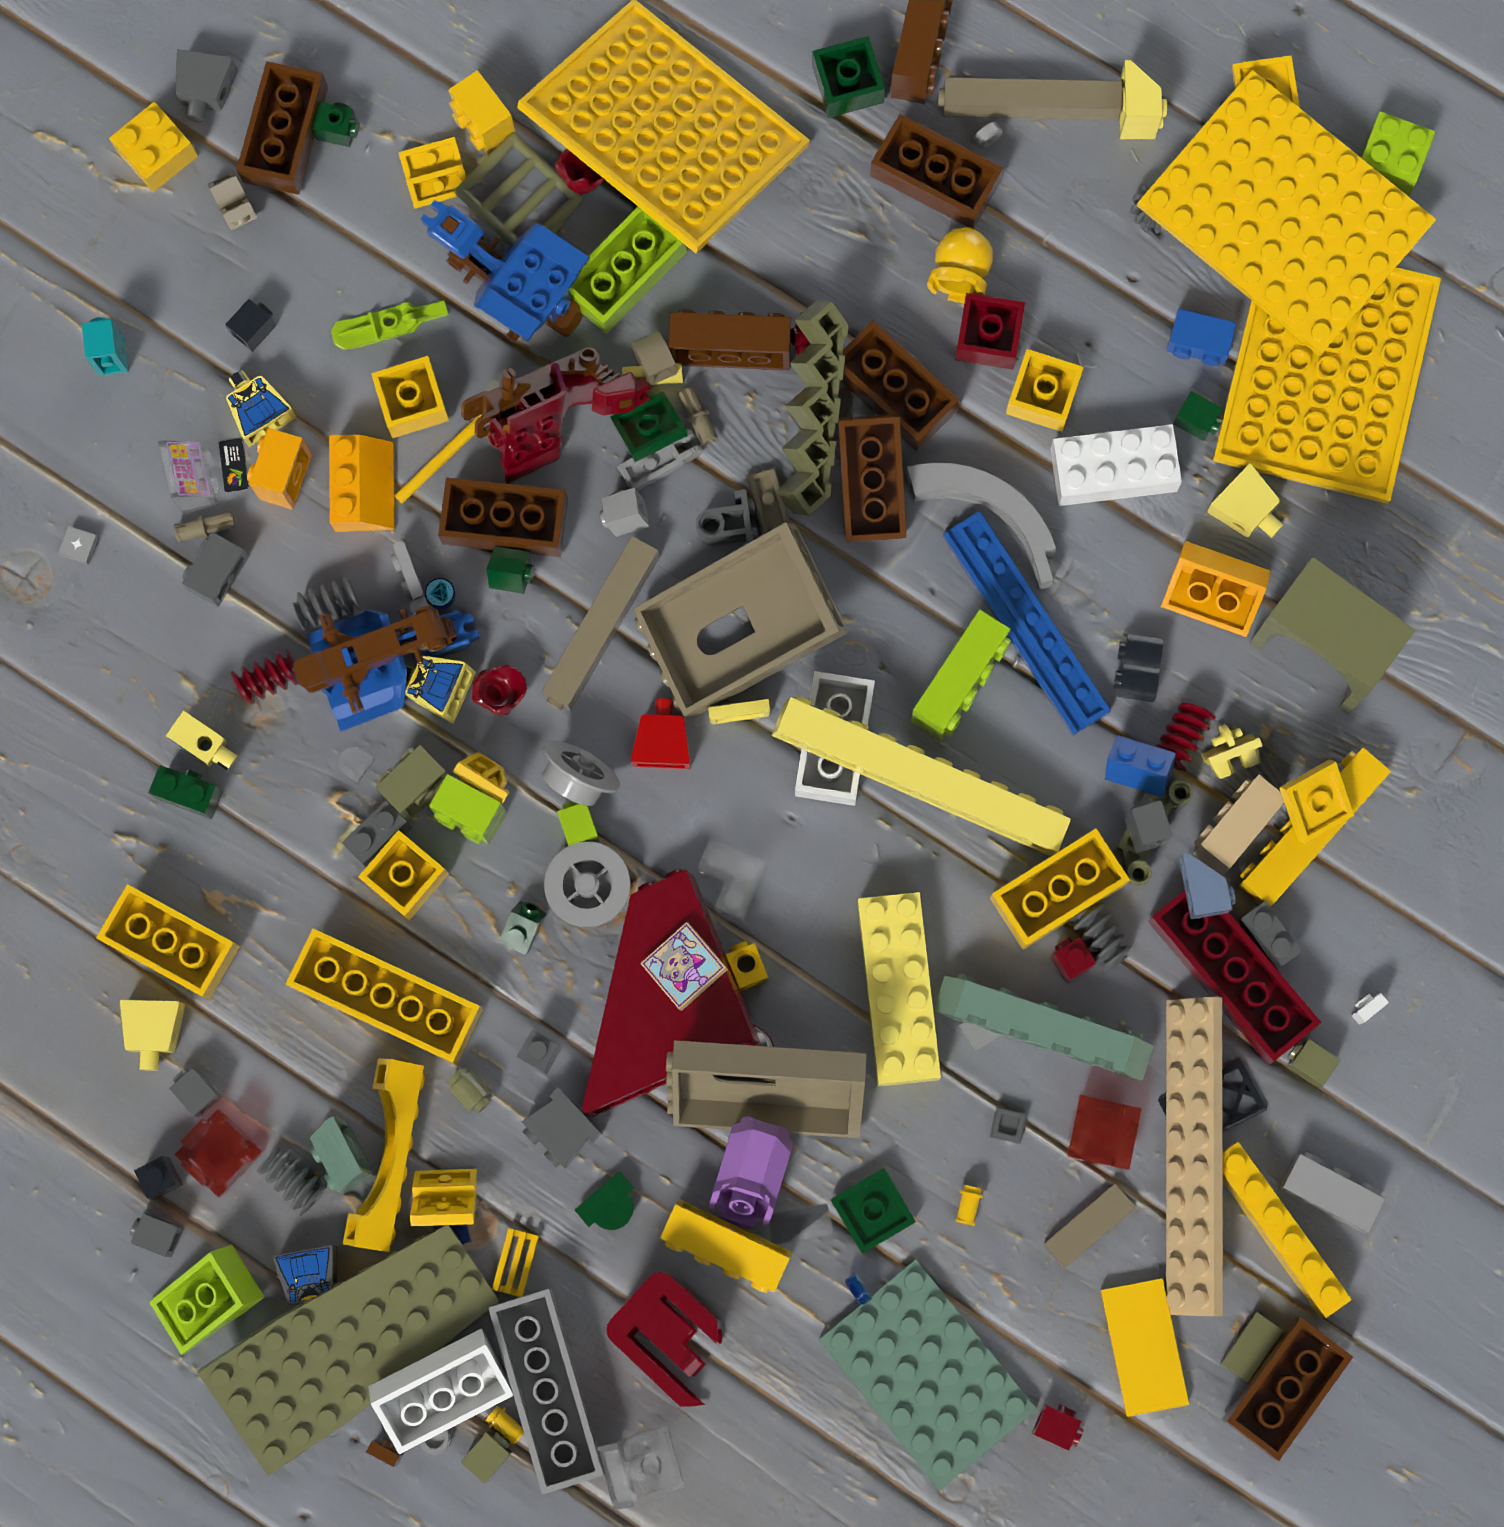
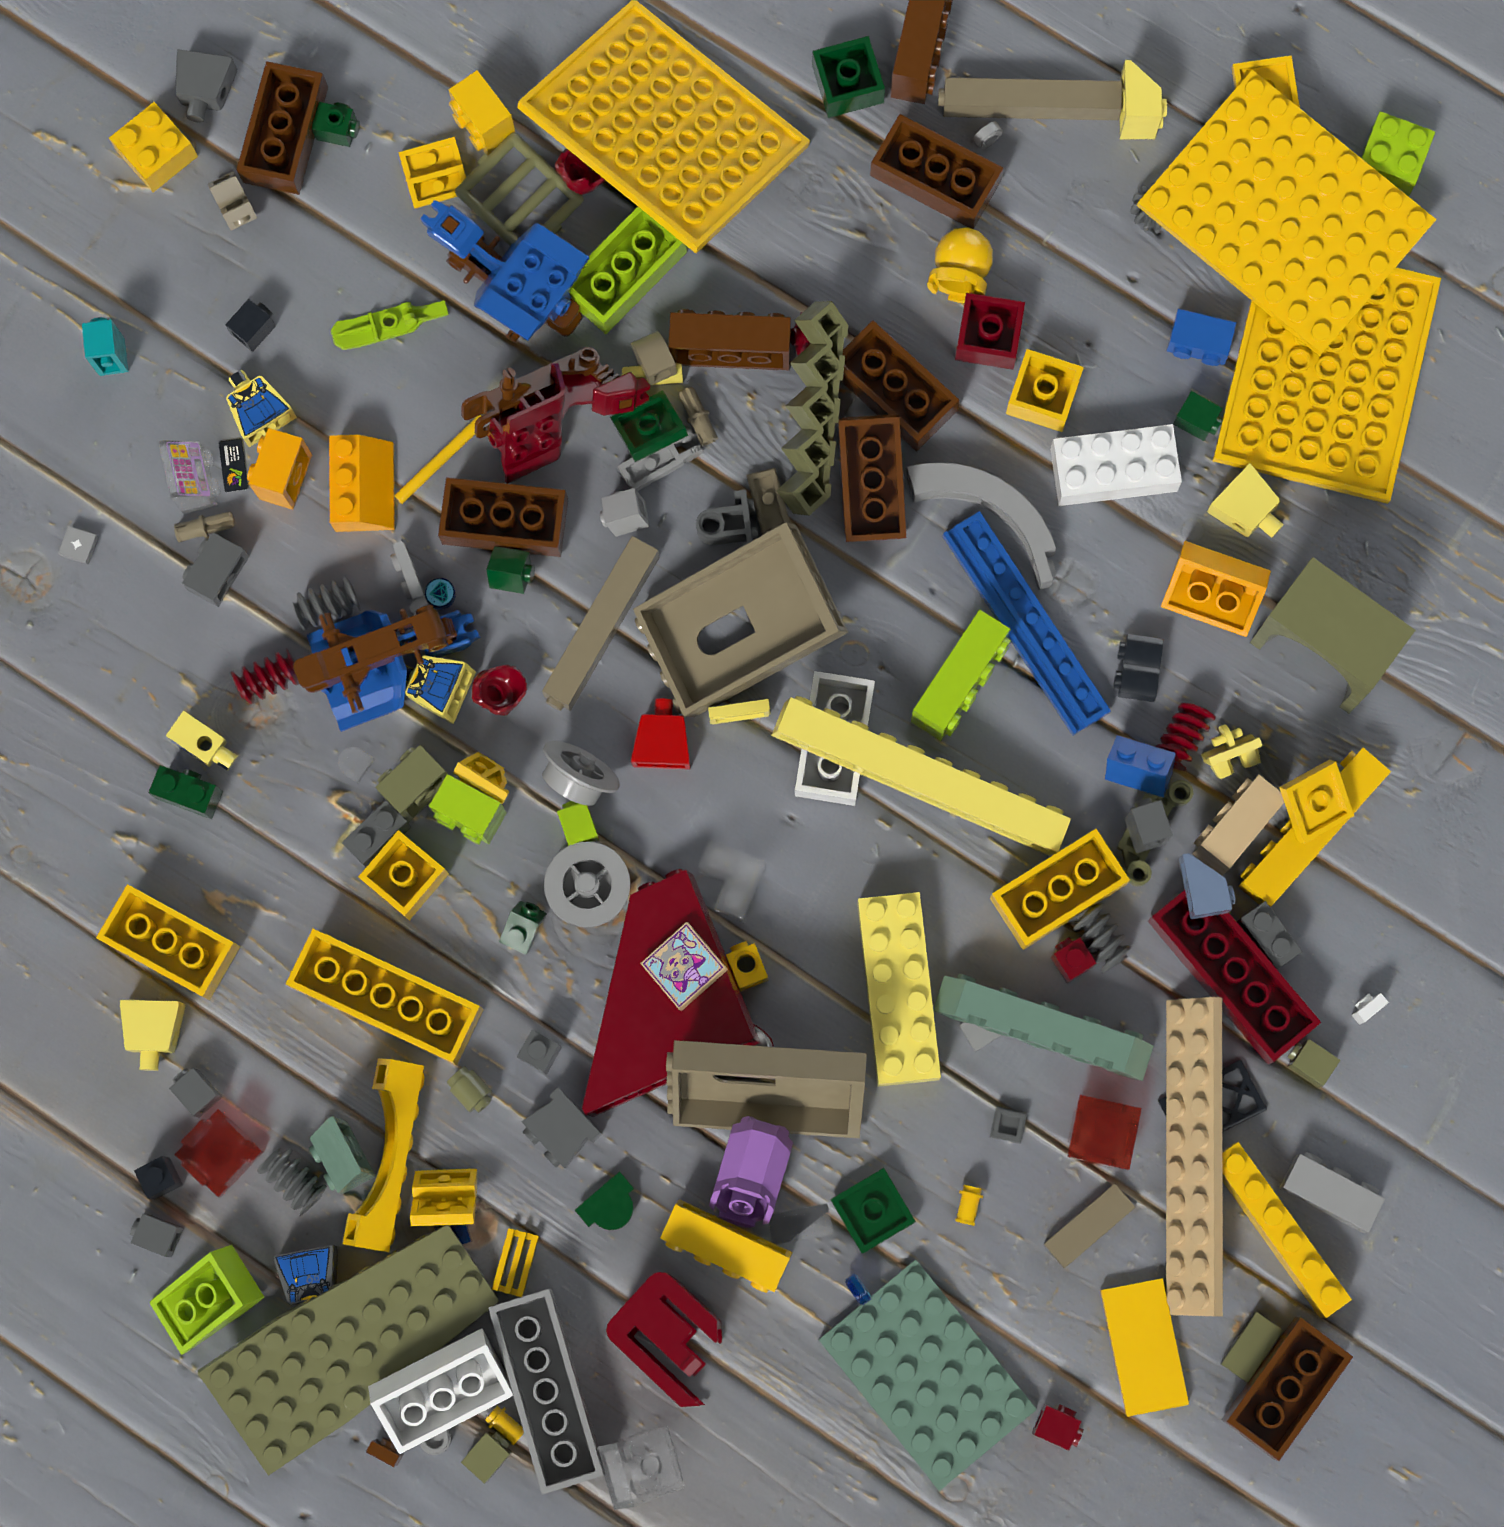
yellow brick [371,356,449,438] -> none

